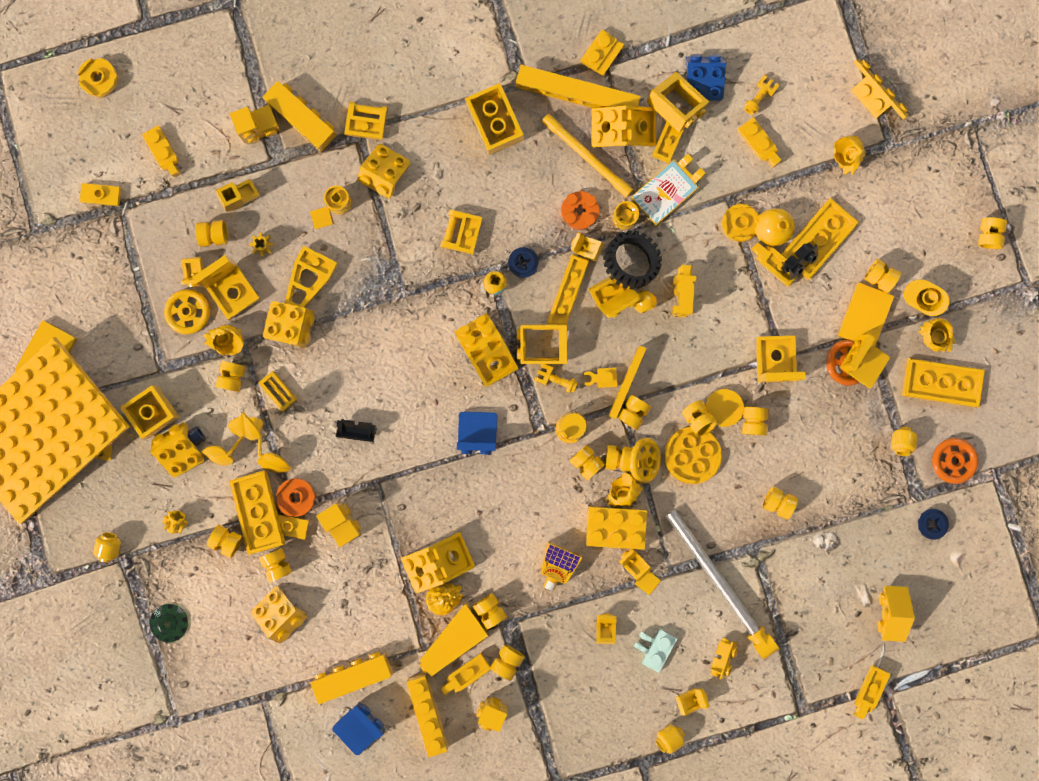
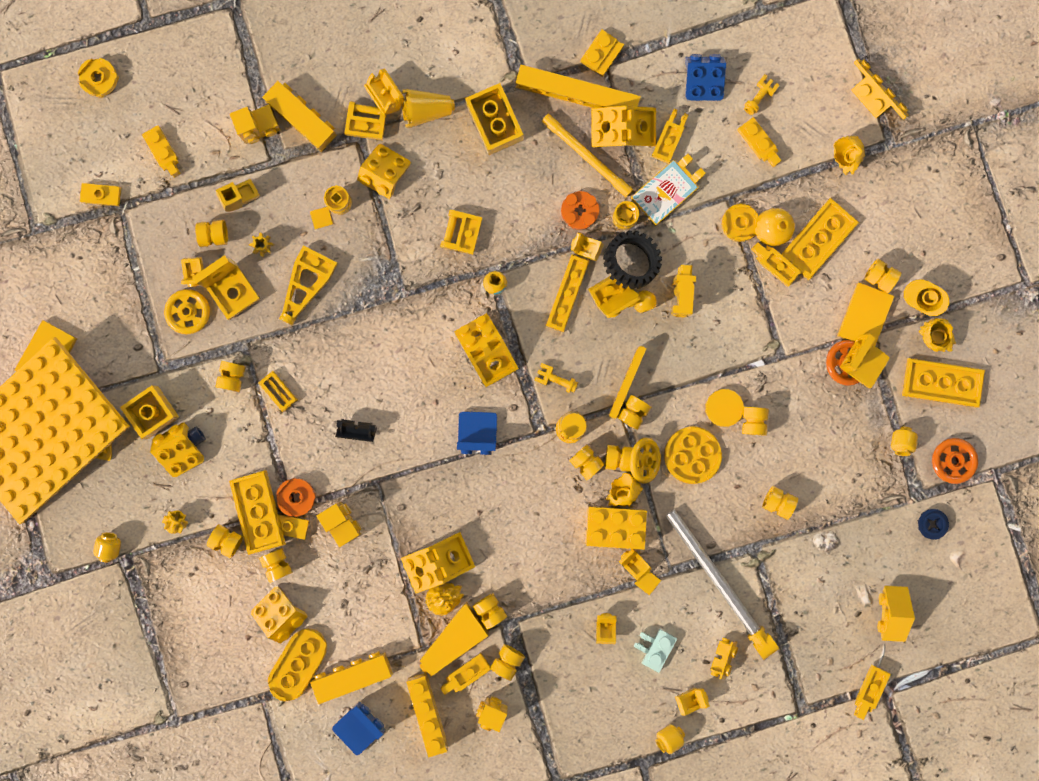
clear green dish [149,604,188,643] -> none
yellow plant [202,412,292,473] -> none
yellow hair [203,324,244,356] -> none
yellow bracket [263,301,315,348] -> none
dark blue gear [508,247,539,278] -> none
yellow window [517,324,568,364] -> none
torso [541,542,582,591] -> none
yellow plate [584,368,617,388] -> none
yellow window [646,72,709,132] -> none
yellow wheel [682,400,717,437] -> none
yellow bracket [756,335,806,383] -> none
black hinge [781,242,818,280] -> none
yellow wheel [978,218,1007,249] -> none
none -> yellow tile [268,628,327,701]
none -> yellow hinge [364,68,404,116]
none -> yellow cone [402,89,455,128]

